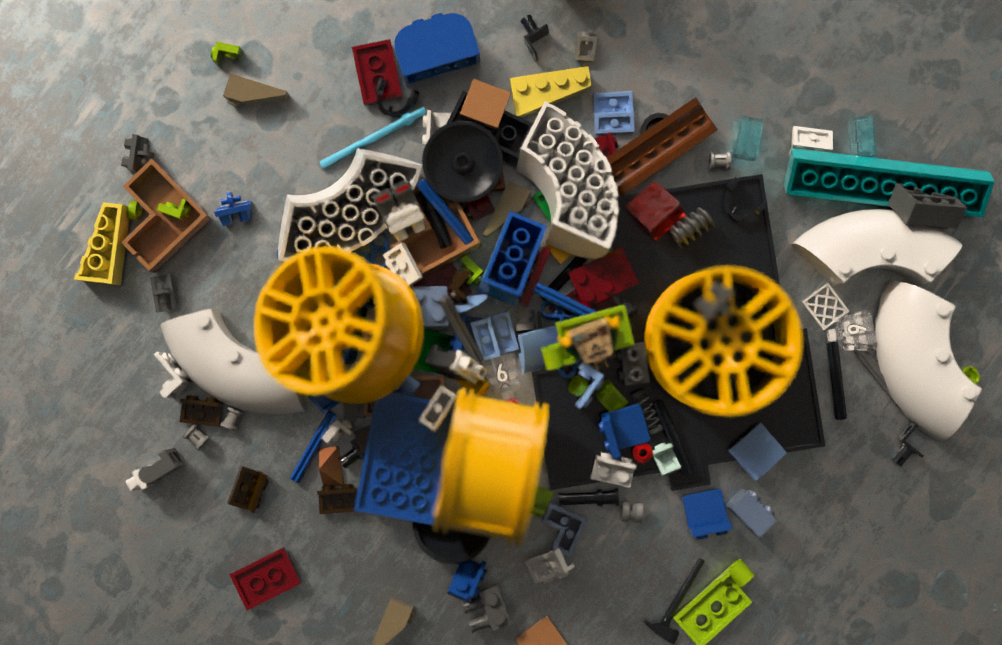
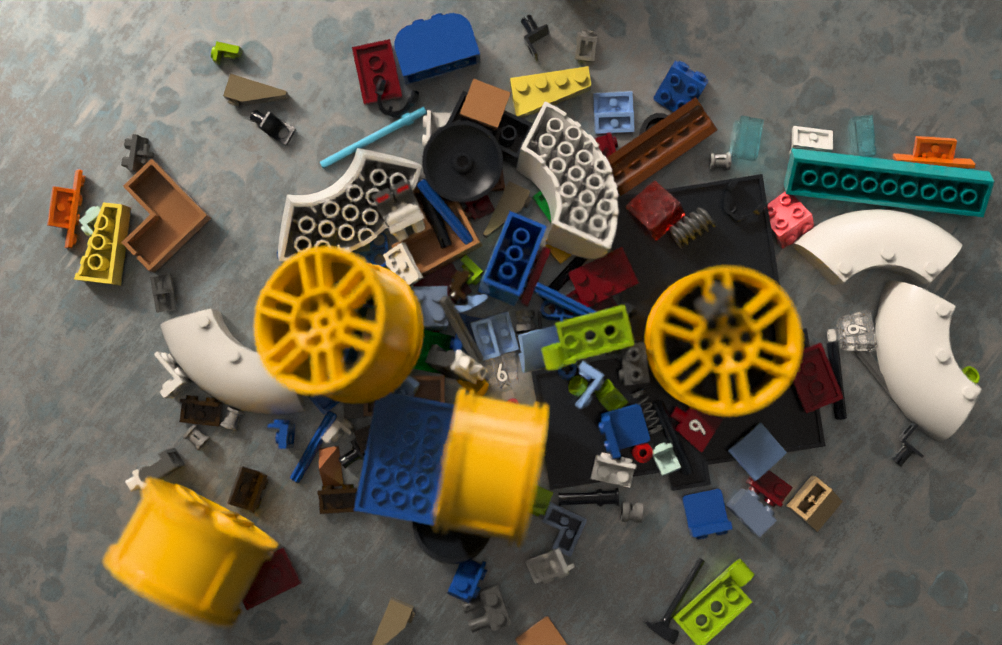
lime tile [128,200,143,221] -> none
lime bracket [157,199,191,221] -> none
blue hips [214,191,252,226] -> none
white brick [419,386,458,431] -> none
torso [557,314,620,370] -> none
white window [802,283,849,331] -> none
dark grey wedge [888,183,967,229] -> none
none -> orange bracket [47,169,85,249]
none -> light aqua bracket [79,206,101,236]
none -> yellow wheel [103,477,278,627]
none -> black bracket [250,110,296,145]
none -> blue bracket [268,419,296,449]
none -> blue bracket [654,61,709,112]
none -> dark red torso [670,406,723,452]
none -> dark red bracket [746,470,793,508]
none -> coral bracket [767,192,814,249]
none -> tan slope [786,476,843,532]
none -> dark red plate [791,342,844,413]
none -> orange bracket [893,136,976,169]

